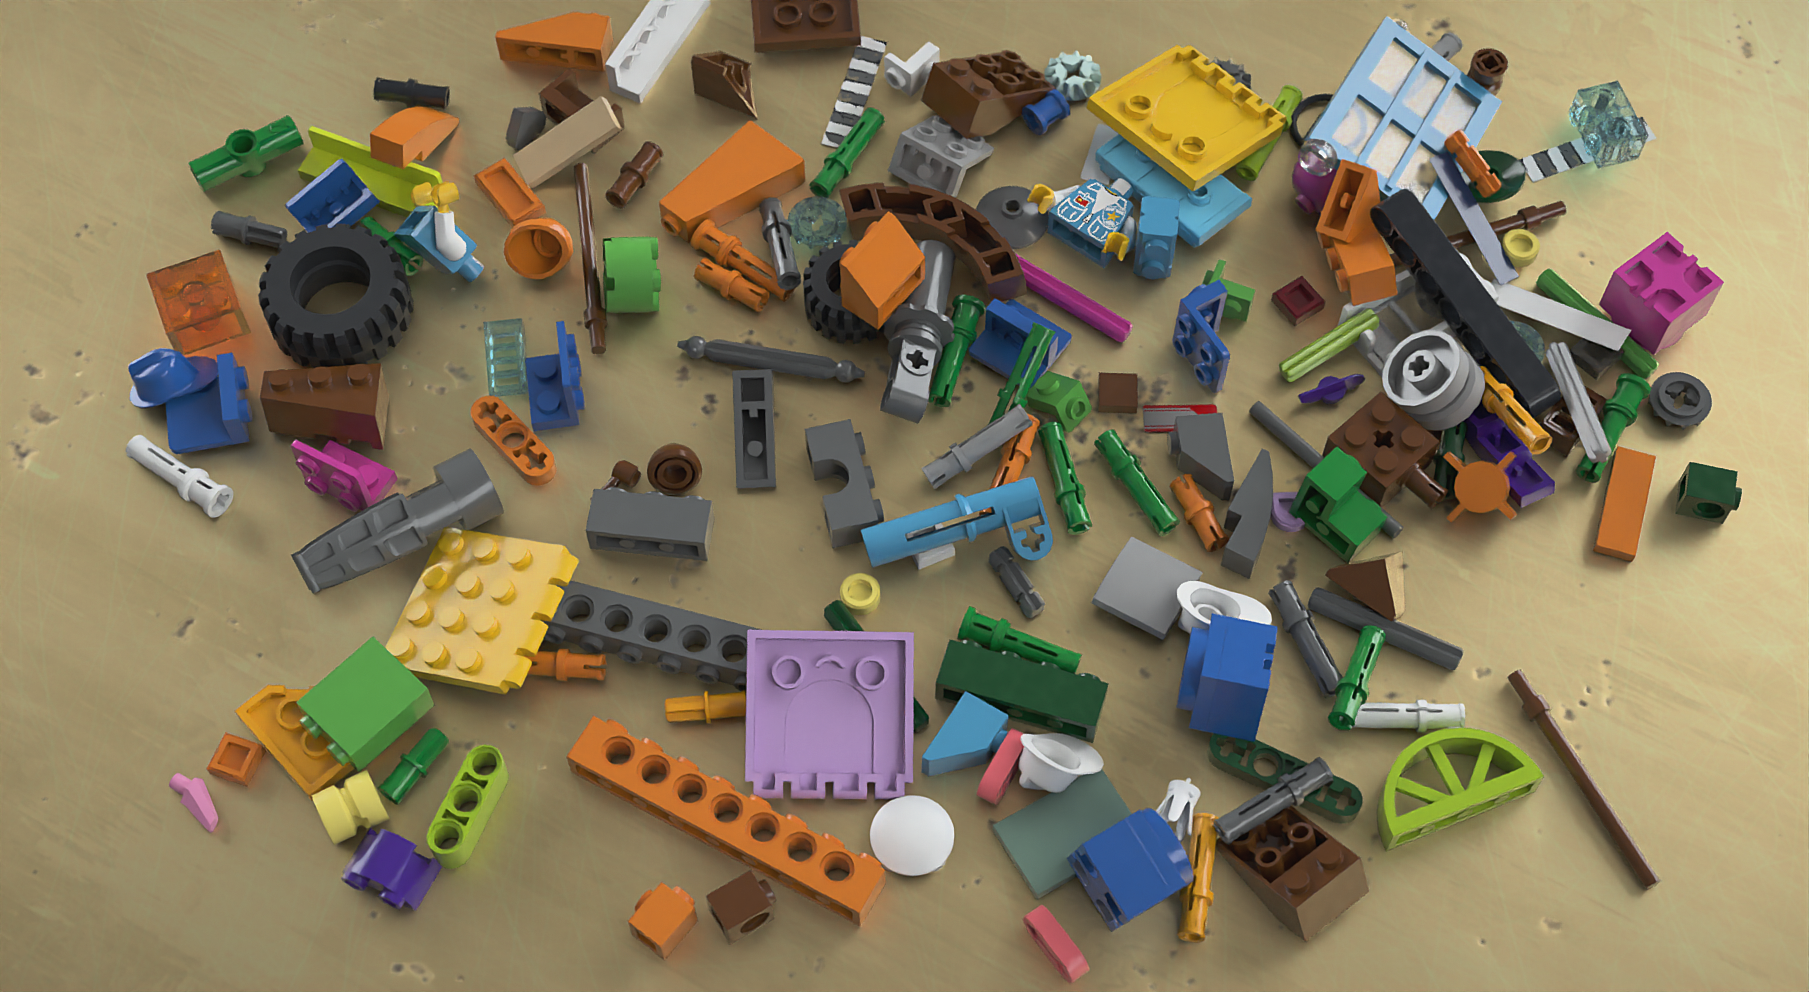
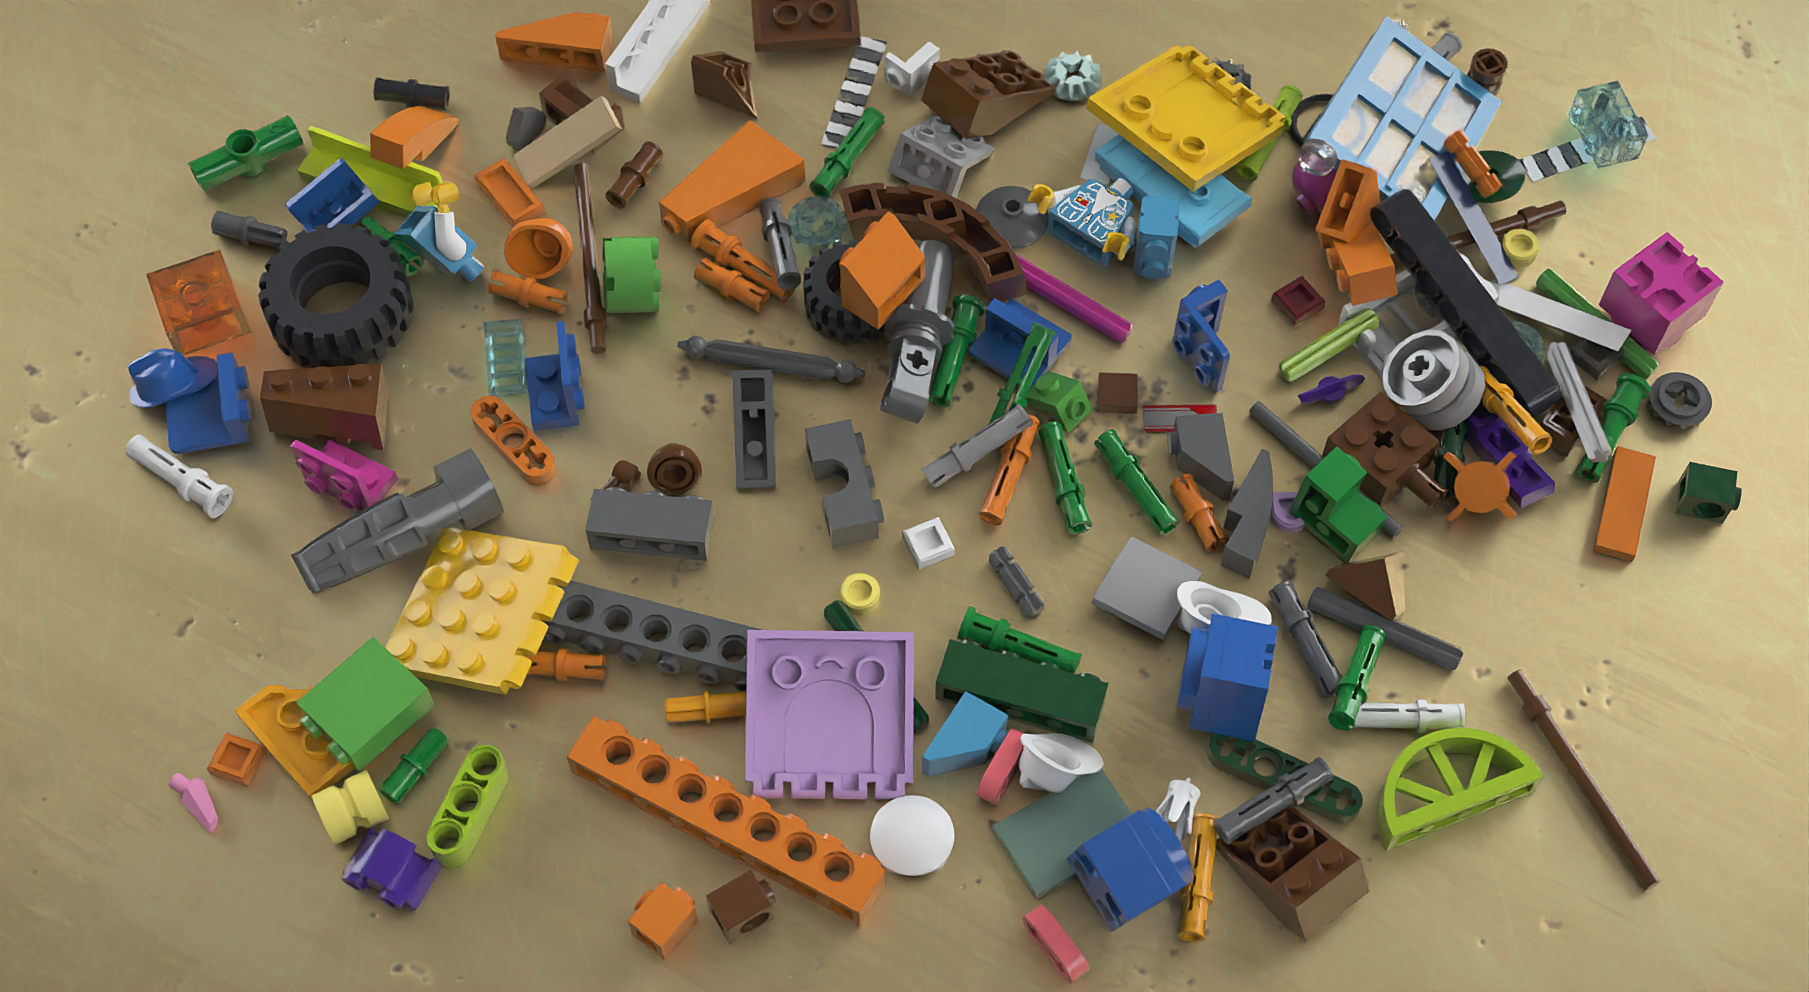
dark azure piece [861,476,1053,568] -> none
blue bush [1022,89,1070,135] -> none
bright green bracket [1202,259,1255,322] -> none
none -> orange pin [488,270,568,314]

